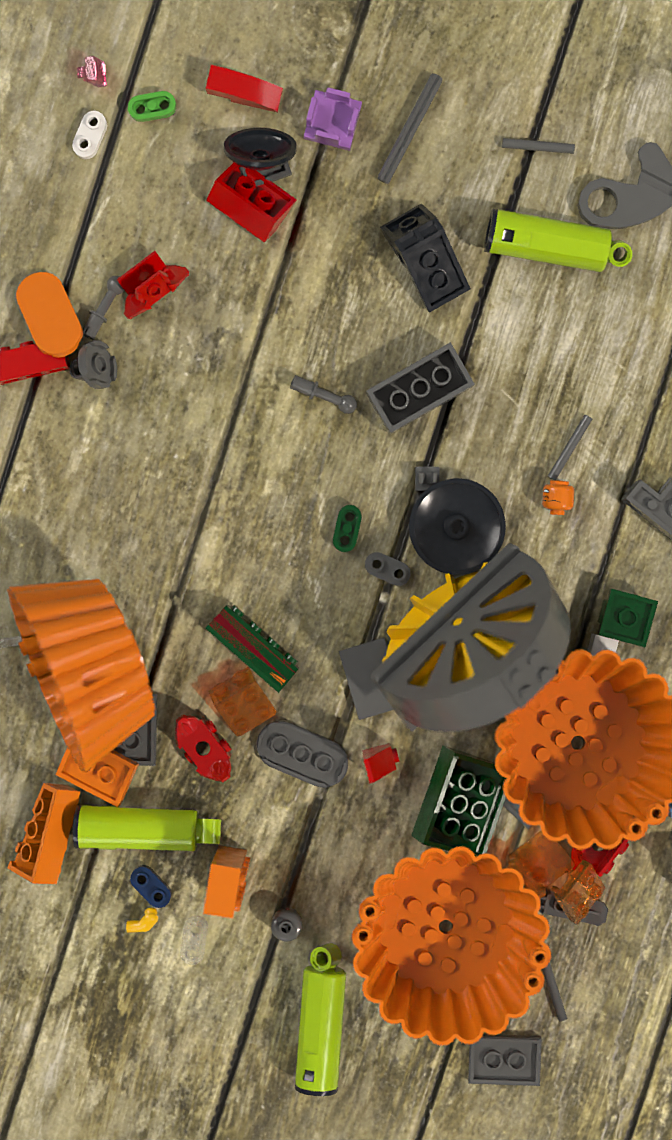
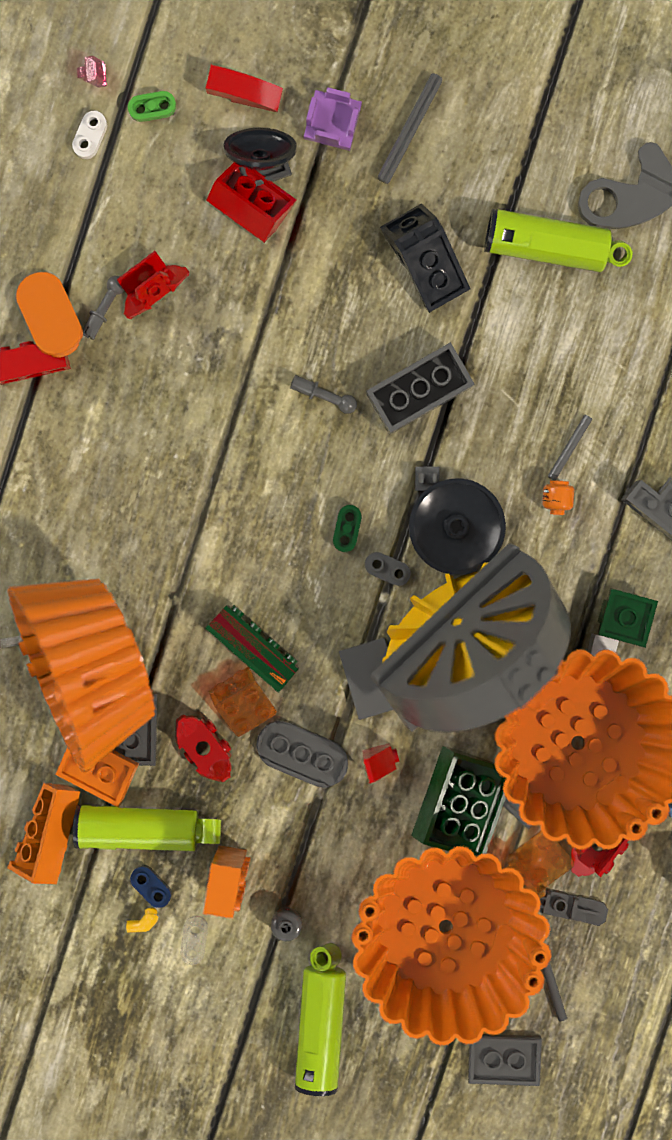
dark grey tile [69,340,117,389] -> none
dark grey bar [502,138,575,154] -> none
clear orange plate [550,859,605,925] -> none

